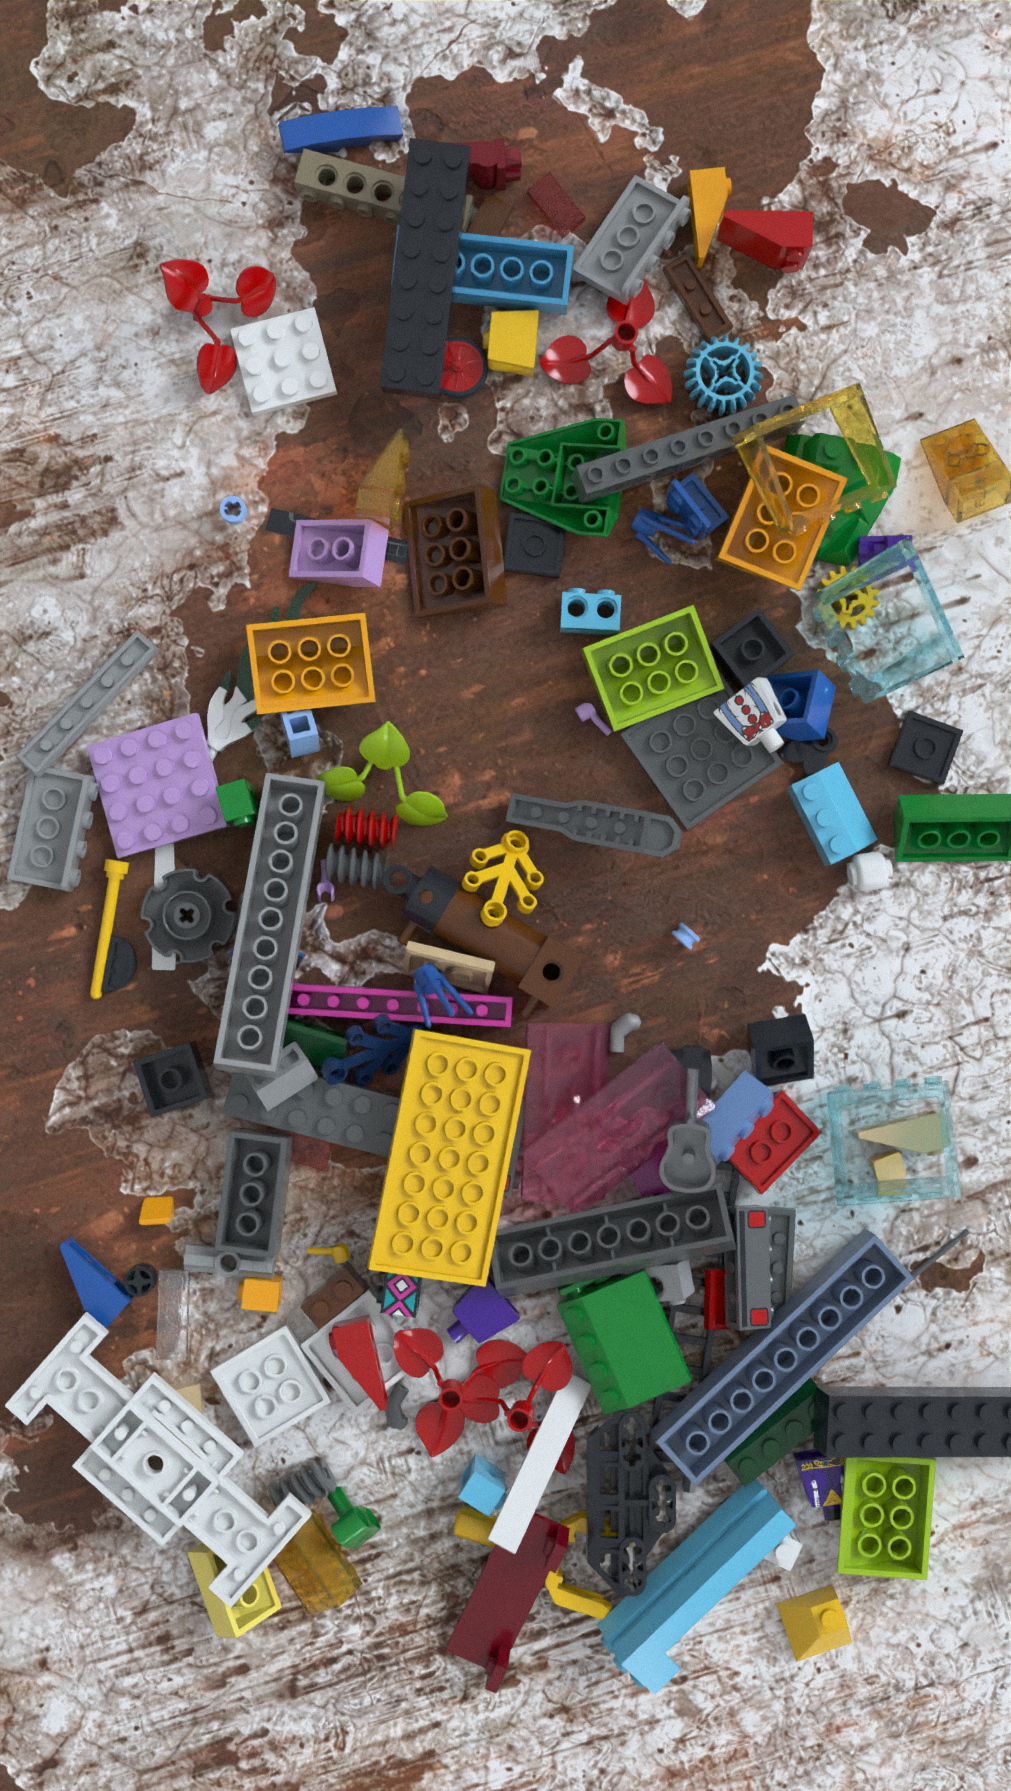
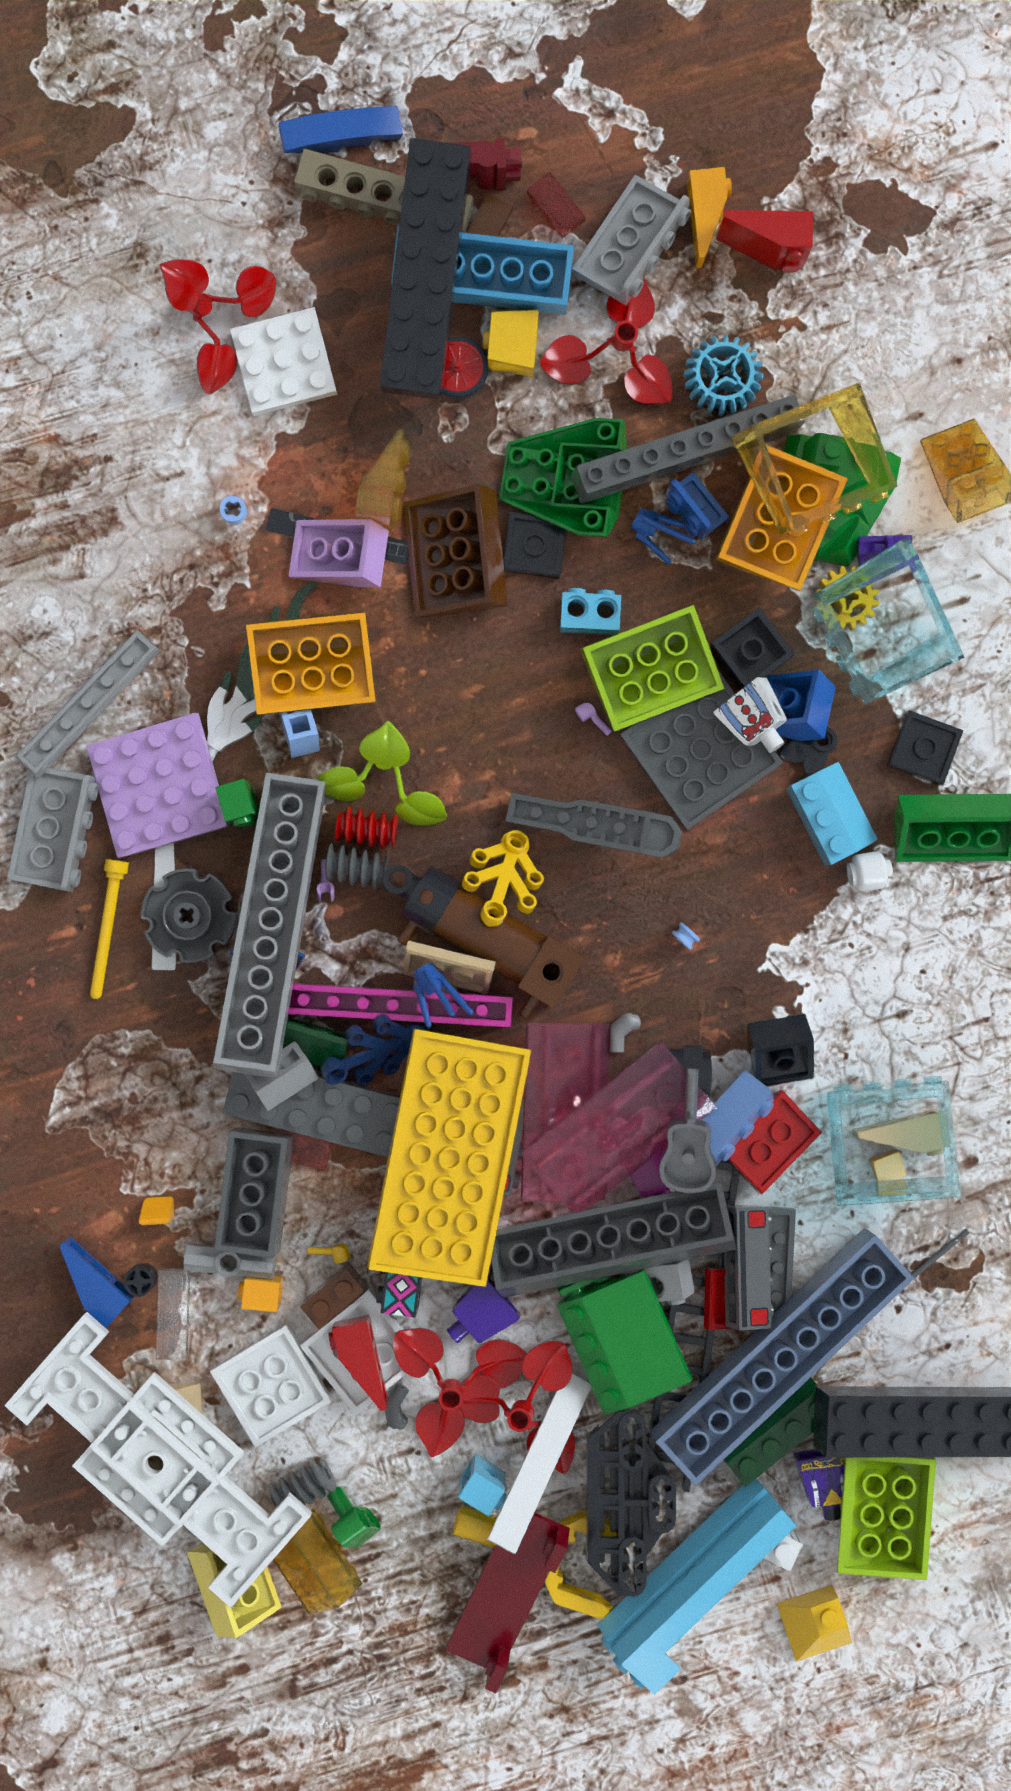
black tile [101,934,137,992] -> none
black brick [133,1040,214,1118] -> none
reddish brown tile [662,252,733,344] -> none

